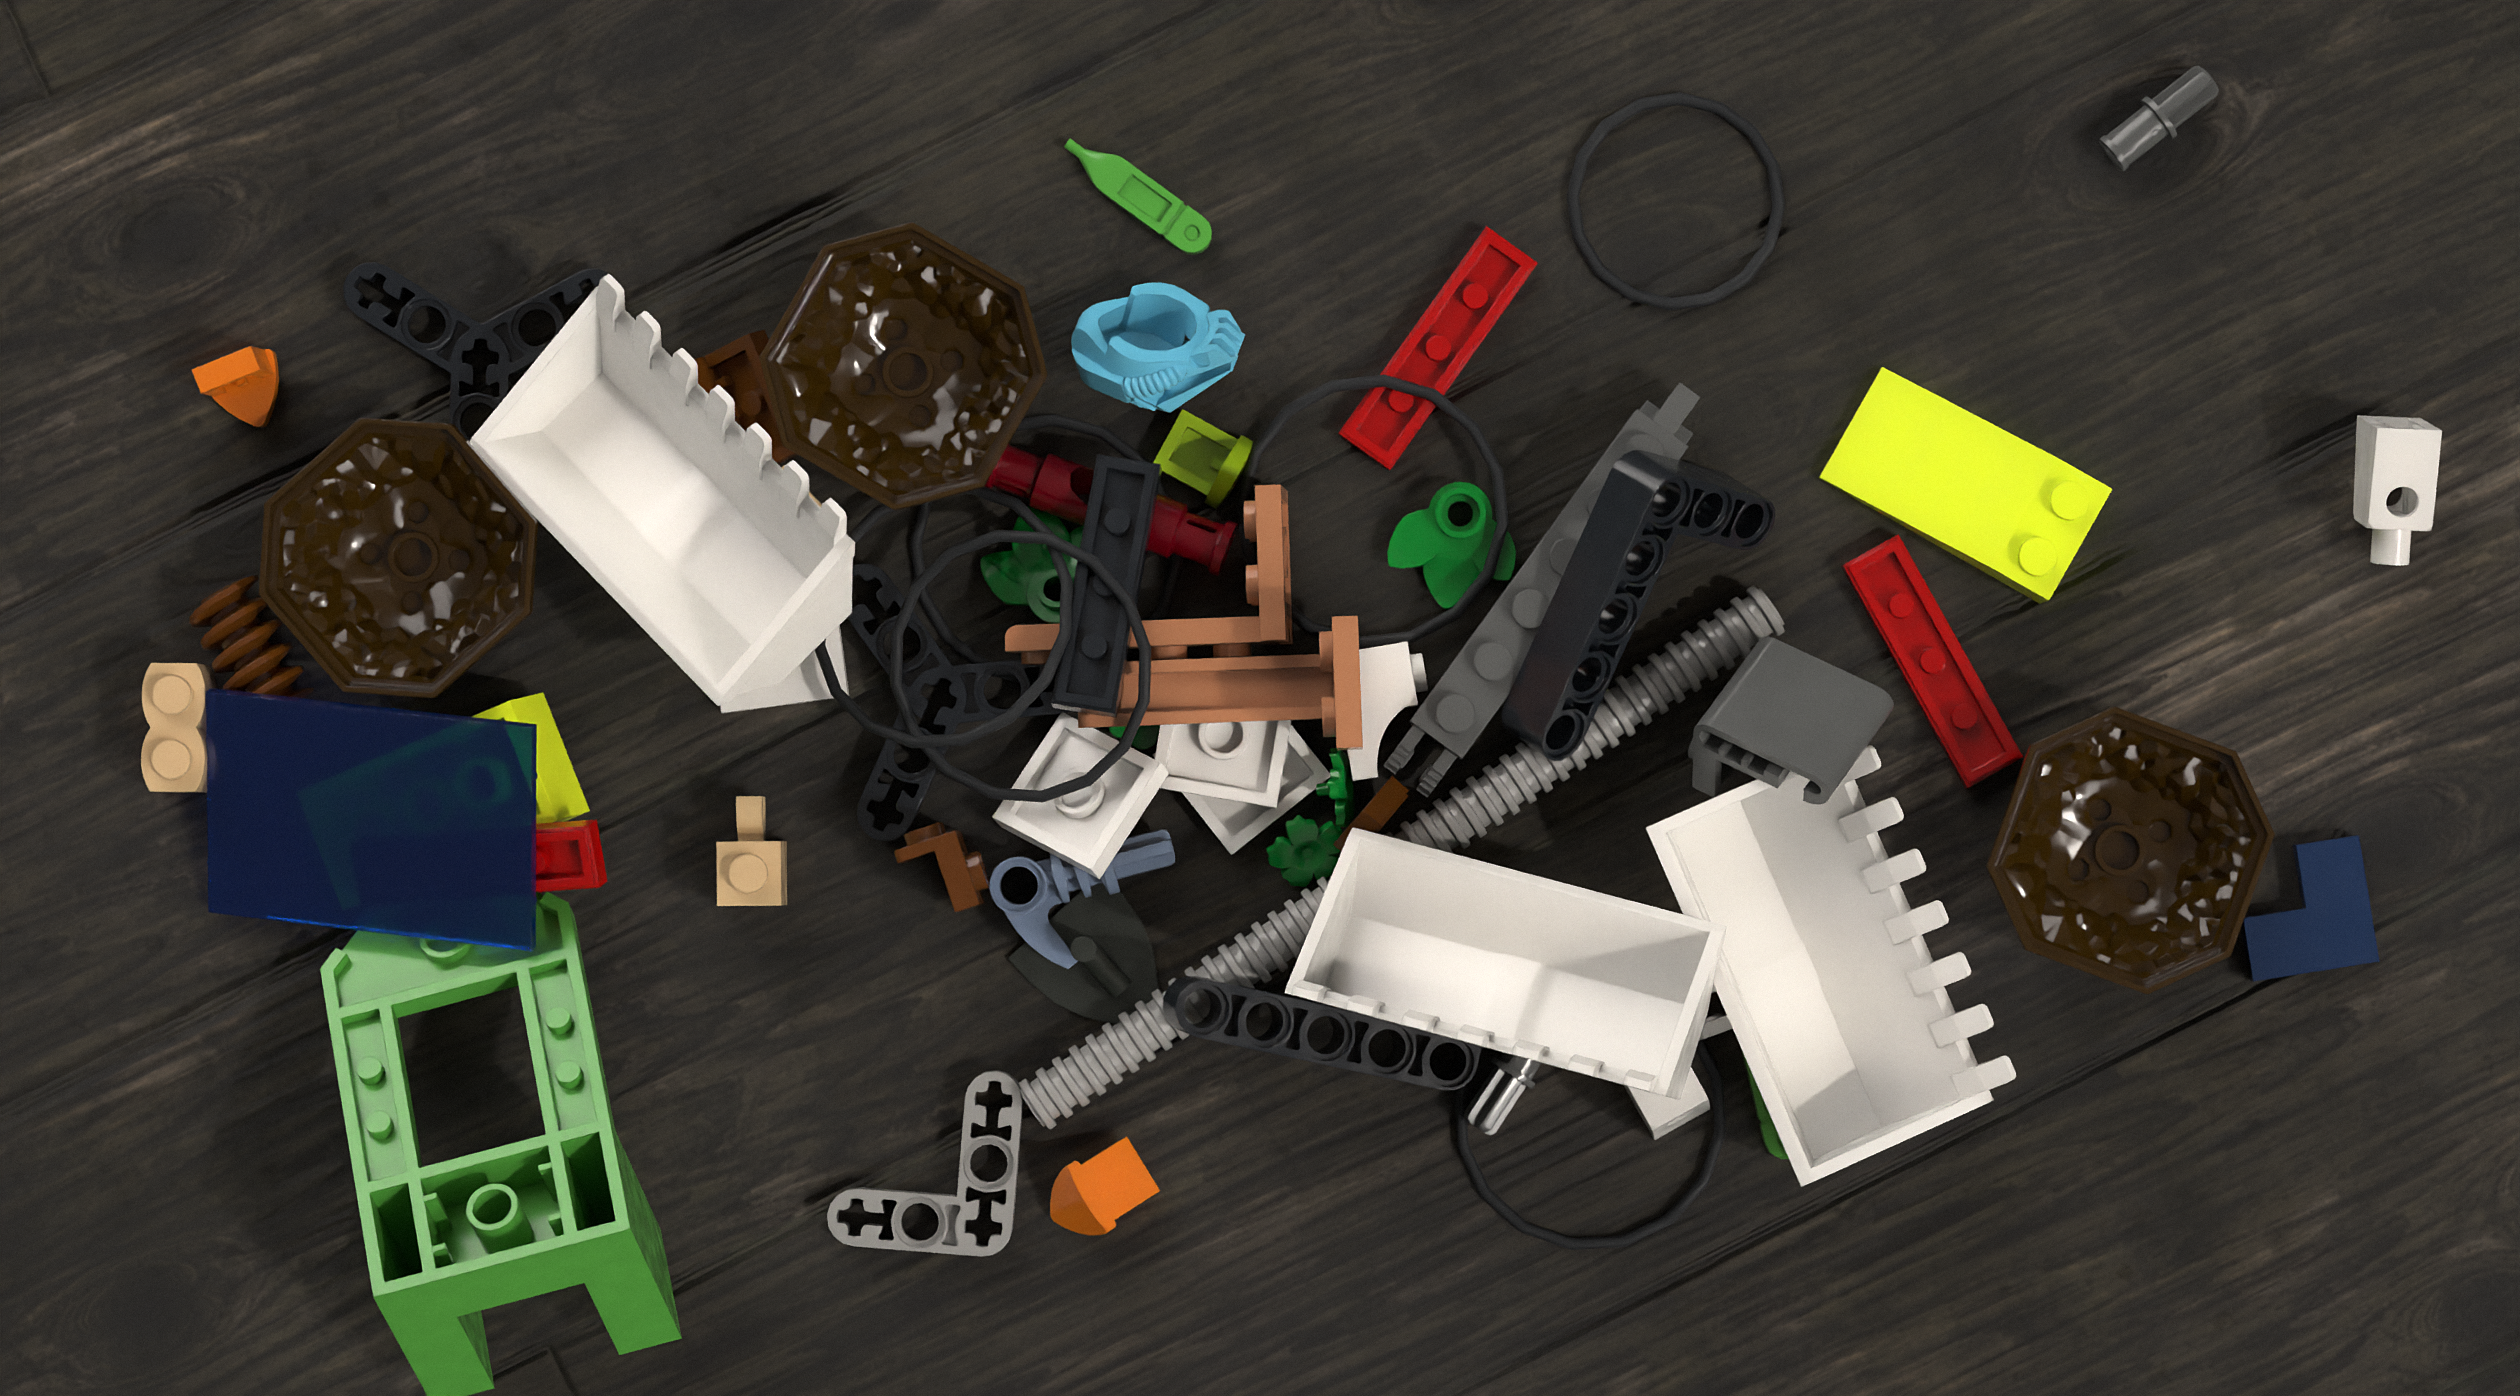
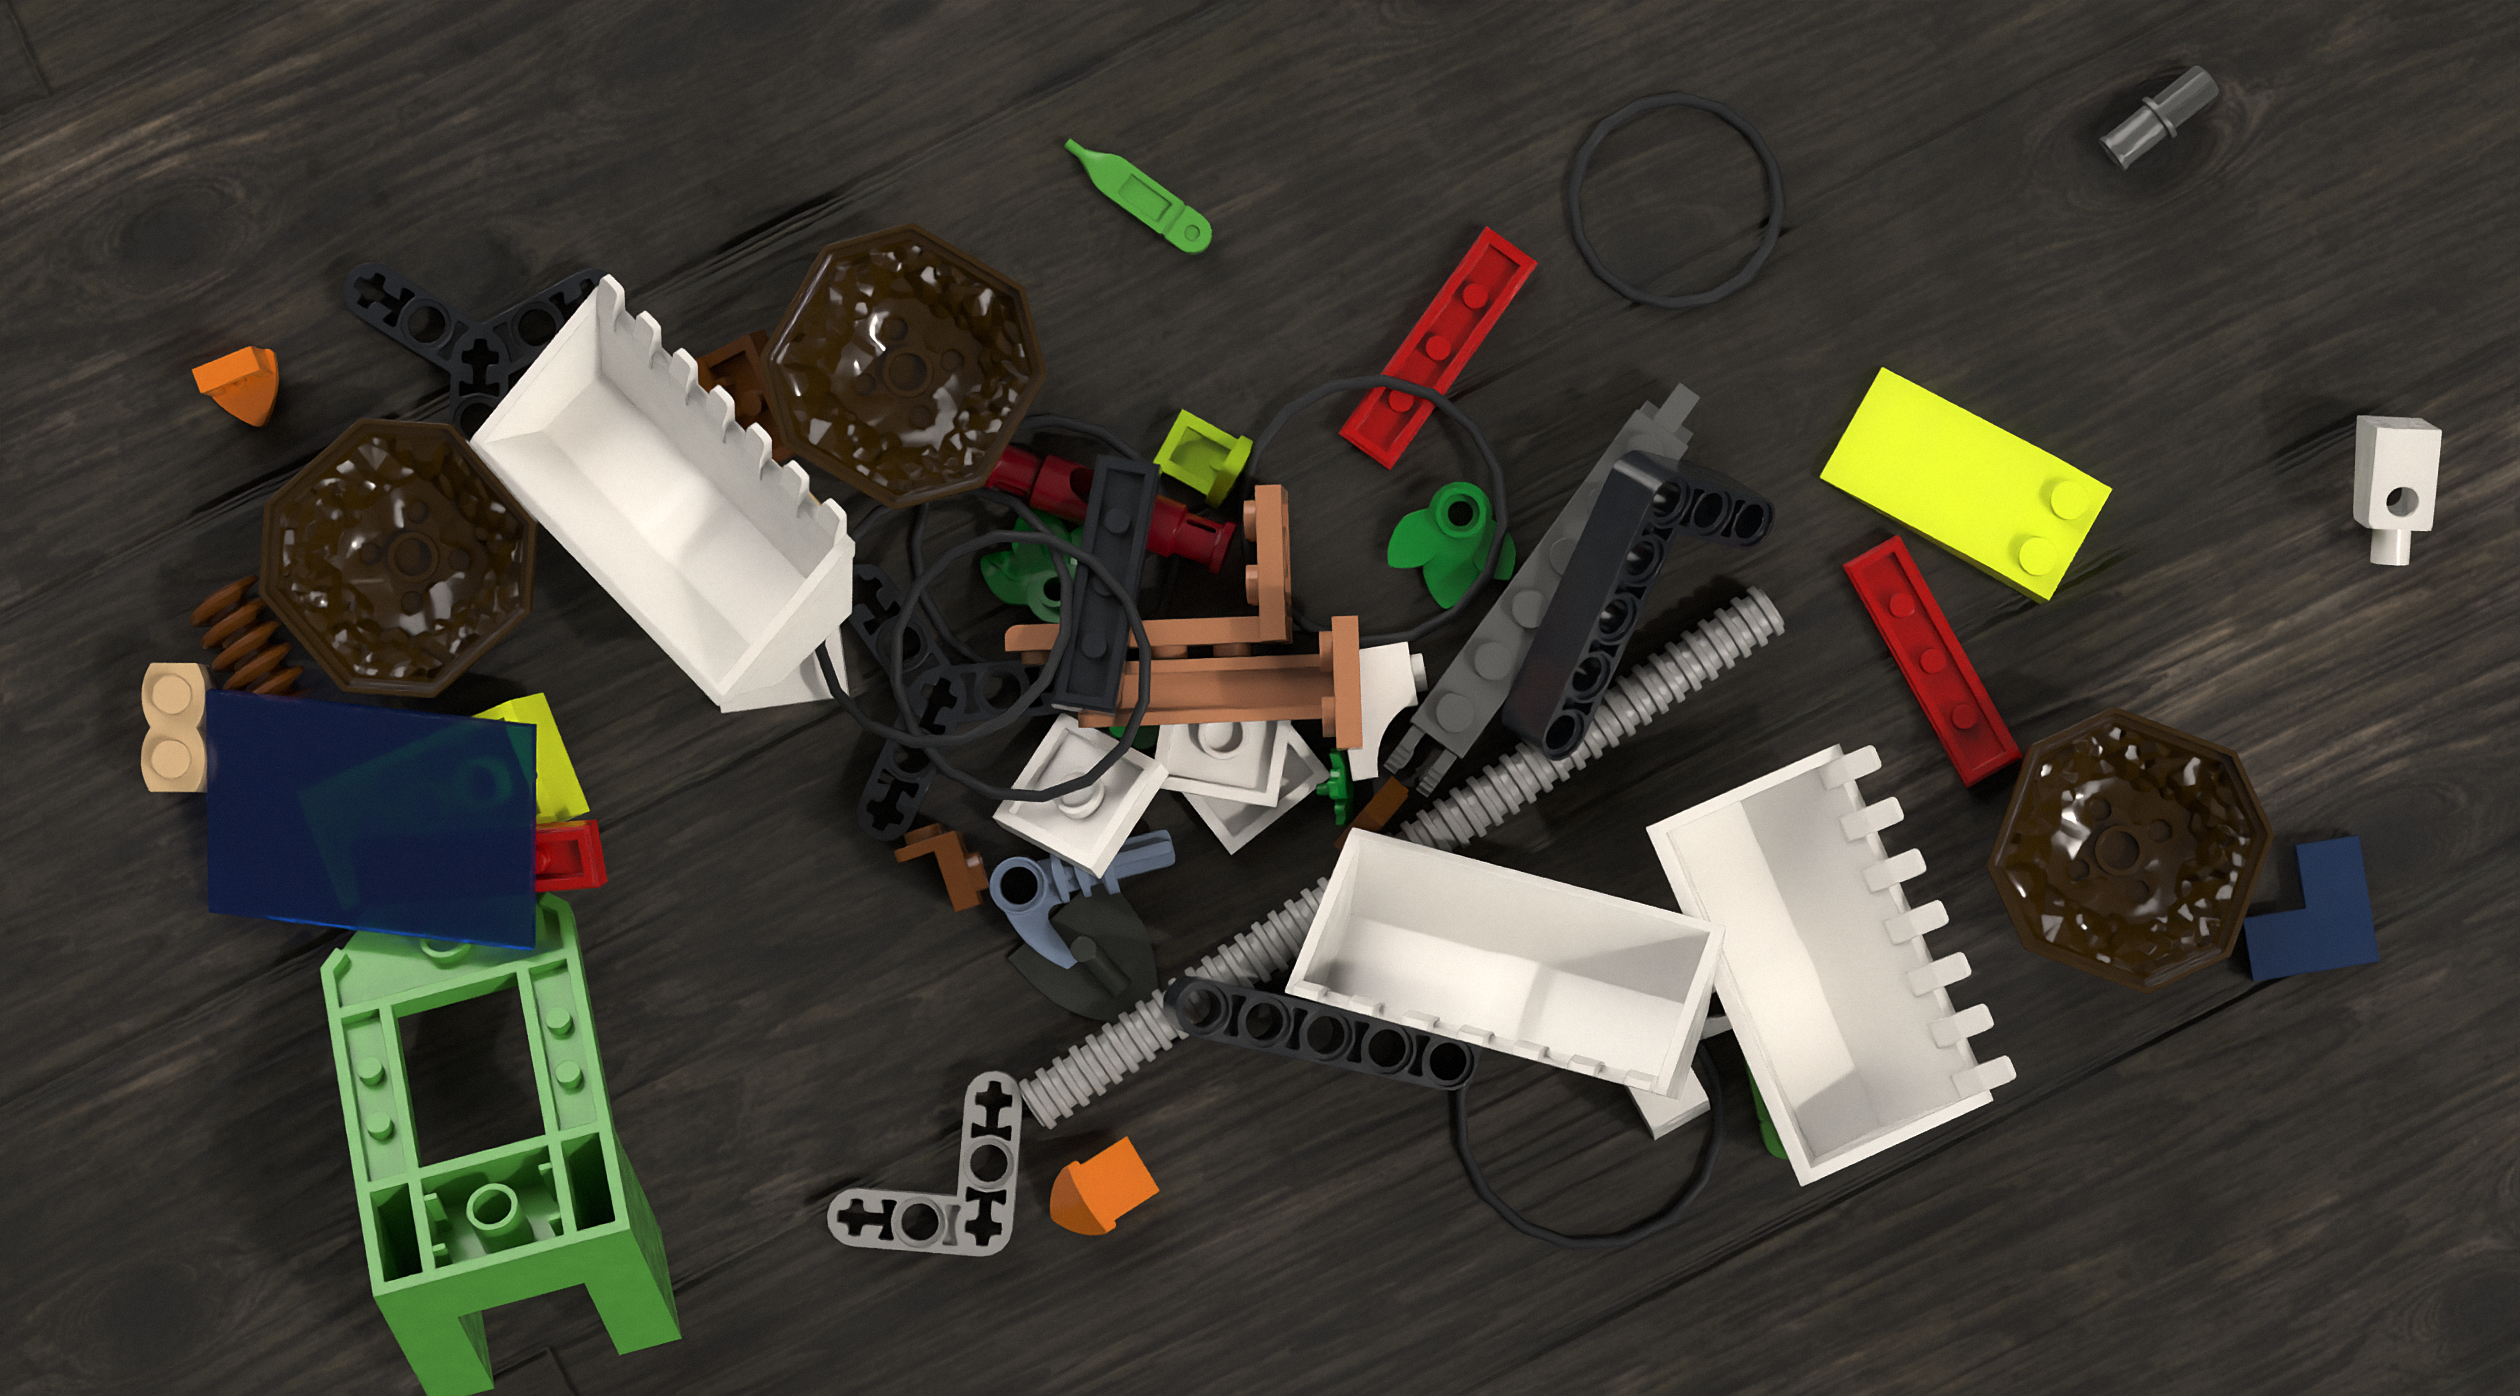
tan brick [716,796,787,906] -> none
medium azure helmet [1071,282,1245,413] -> none
green plant [1266,815,1342,887] -> none
dark grey axle [1464,1053,1542,1135] -> none
dark grey piece [1688,637,1894,805] -> none

